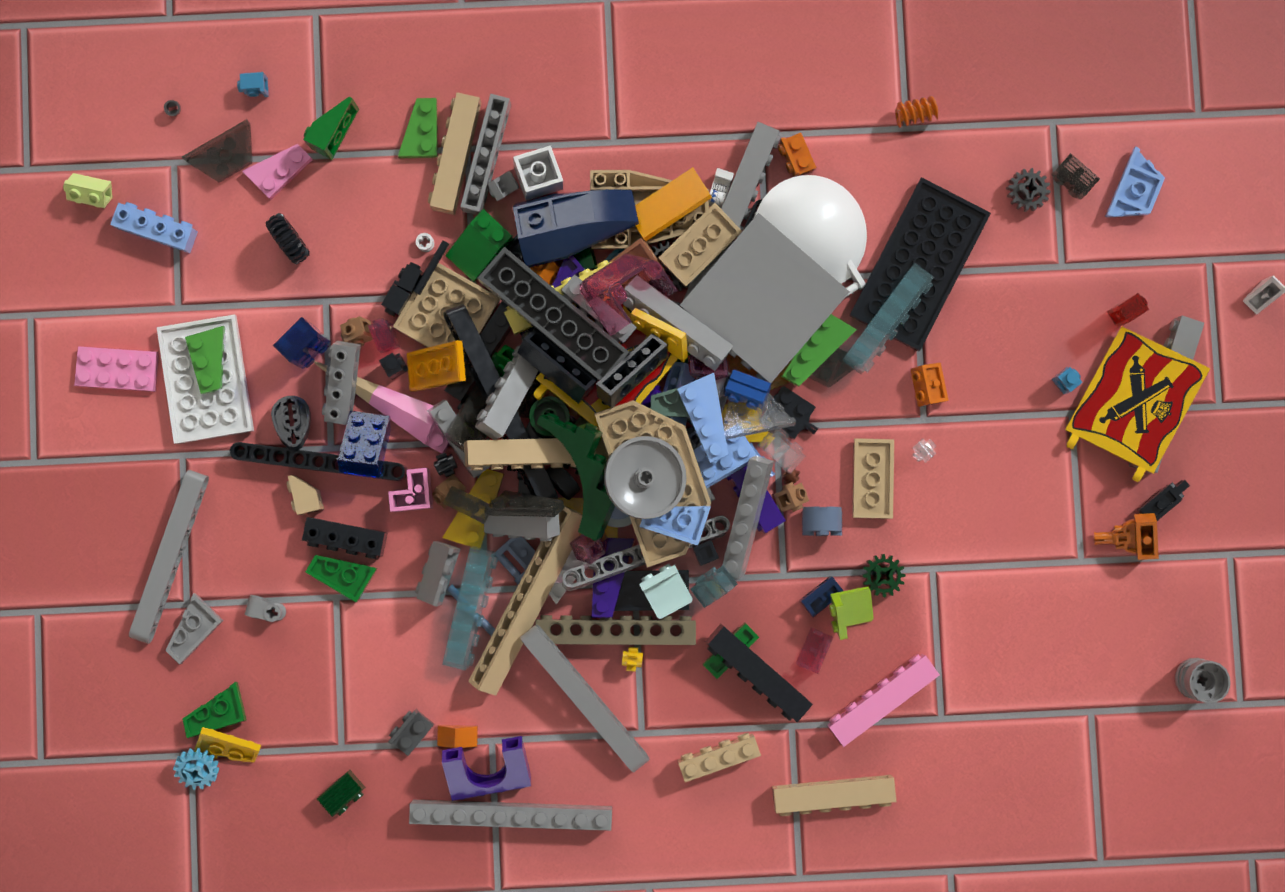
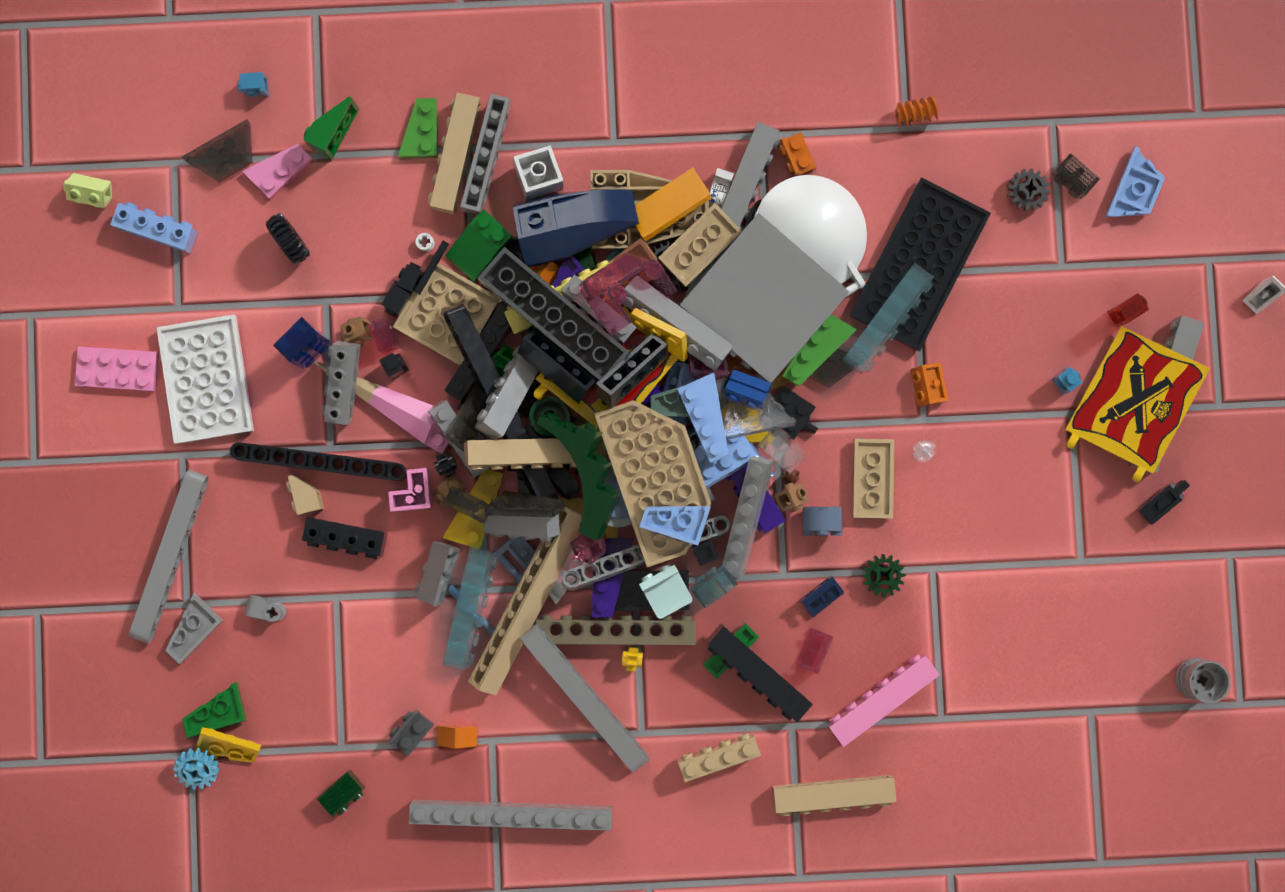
dark grey hinge [164,100,181,116] -> none
bright green wing [185,326,225,394] -> none
black piece [271,396,311,451] -> none
green wing [305,555,378,602] -> none
clear blue brick [337,411,391,478] -> none
light orange tile [407,341,466,392] -> none
arch [442,736,531,801] -> none
light grey bracket [488,171,519,201] -> none
light grey dish [604,436,686,519] -> none
lime bracket [829,587,874,640] -> none
orange brick [1094,513,1159,560] -> none

